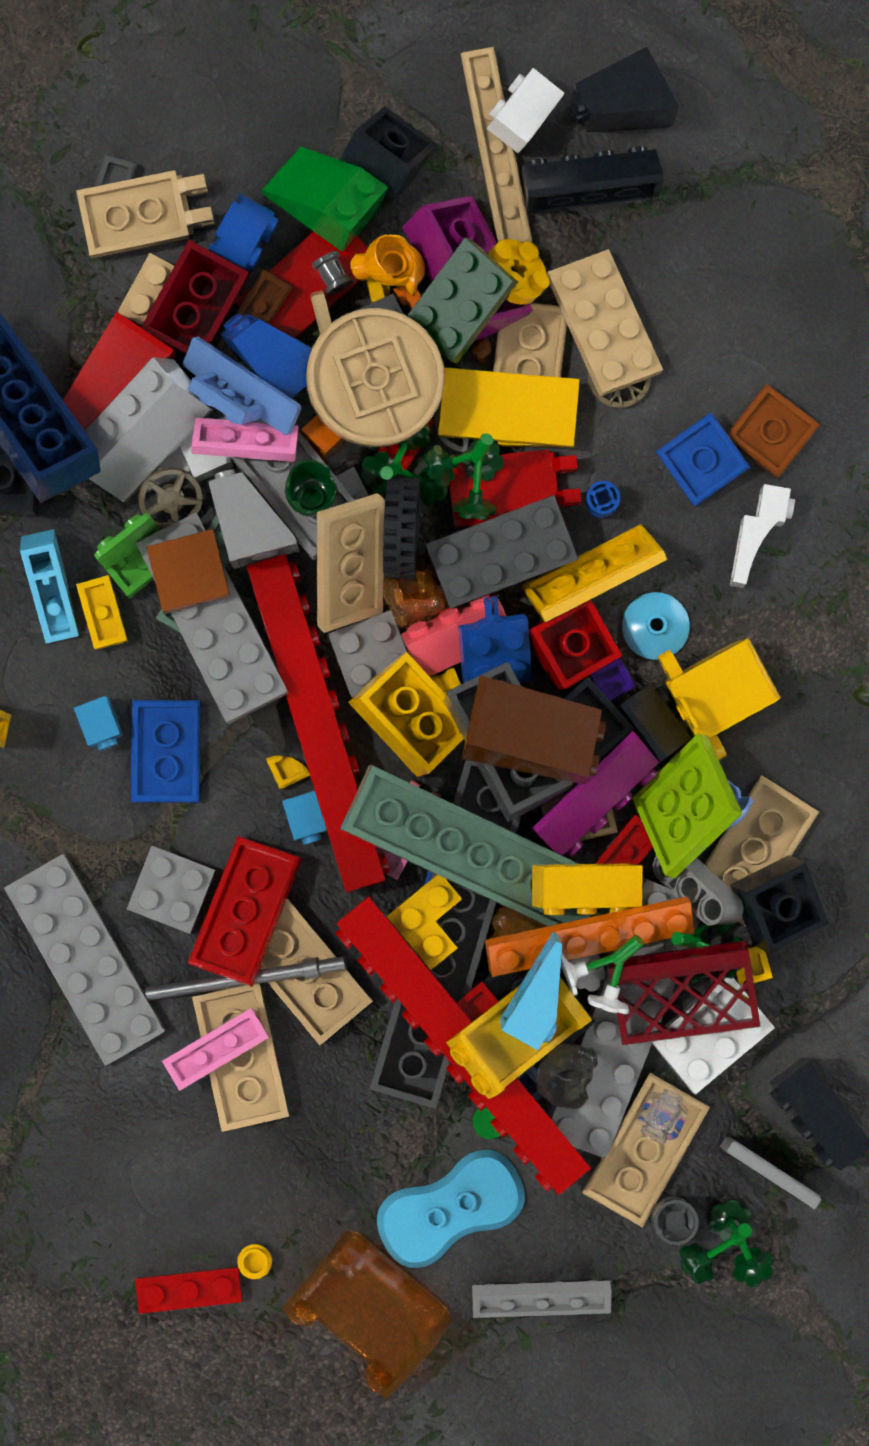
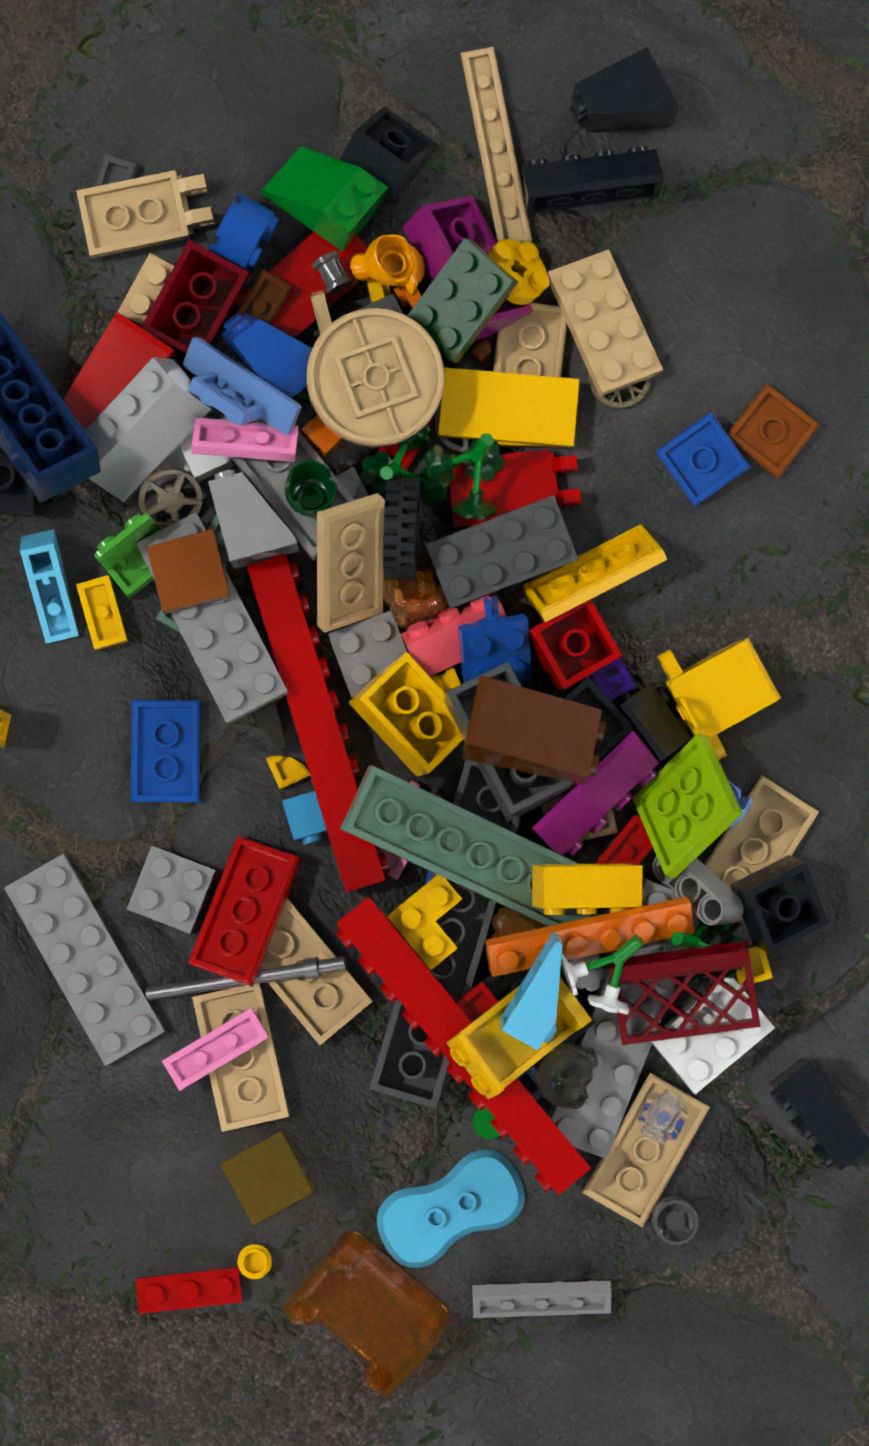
dark azure brick [74,696,124,751] -> none
white brick [486,68,565,153] -> none
blue wheel [585,480,621,519] -> none
medium azure dish [622,592,690,660] -> none
dark green plant [680,1199,774,1287] -> none
light grey tile [720,1136,821,1209] -> none
white slope [730,484,795,588] -> none
none -> clear yellow tile [220,1131,314,1225]

